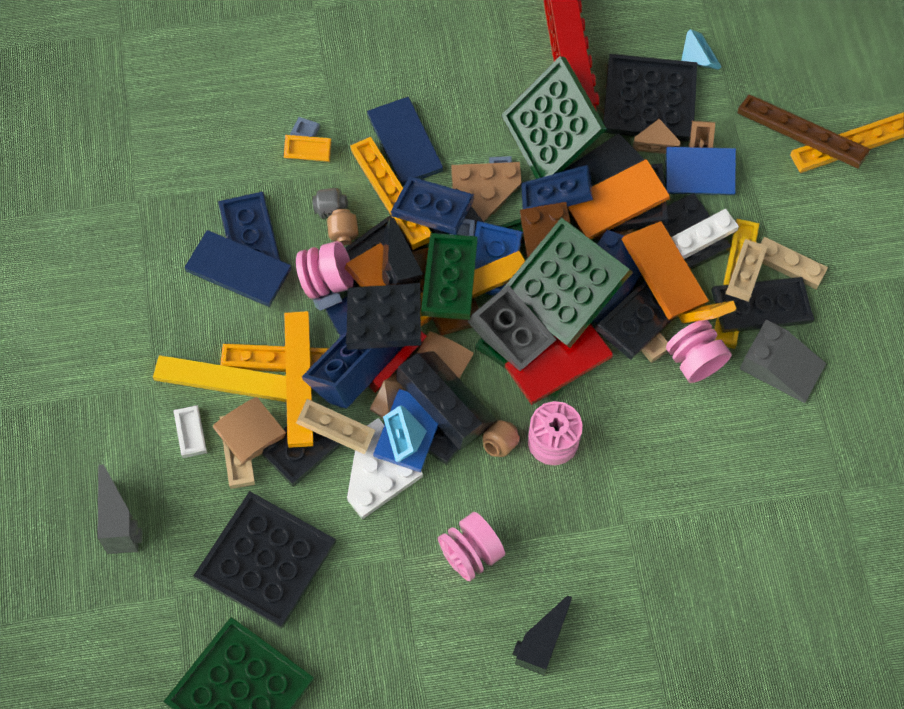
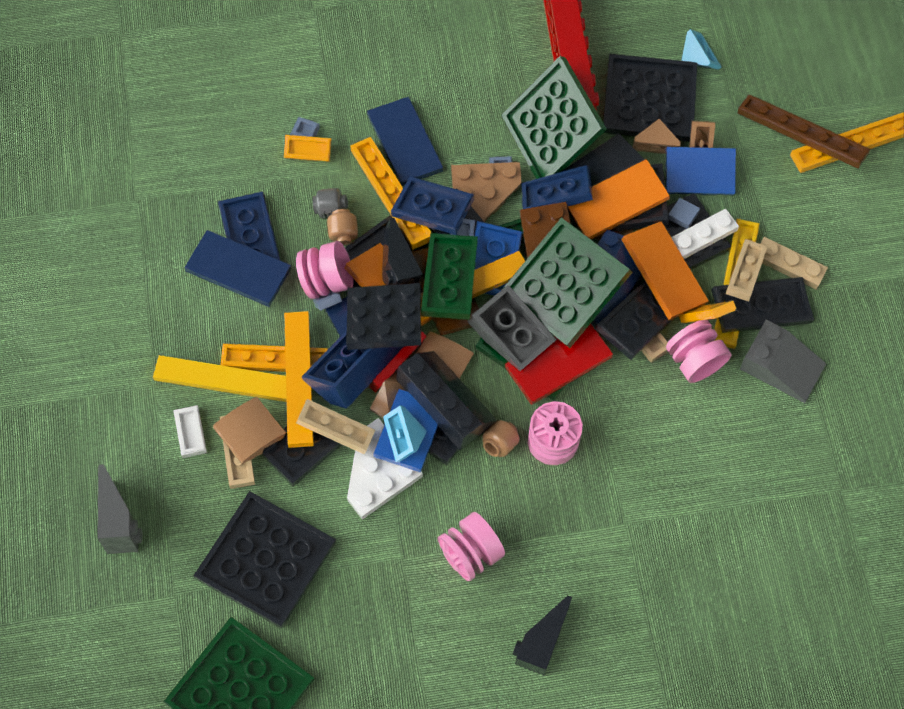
none -> sand blue tile [668,198,700,229]

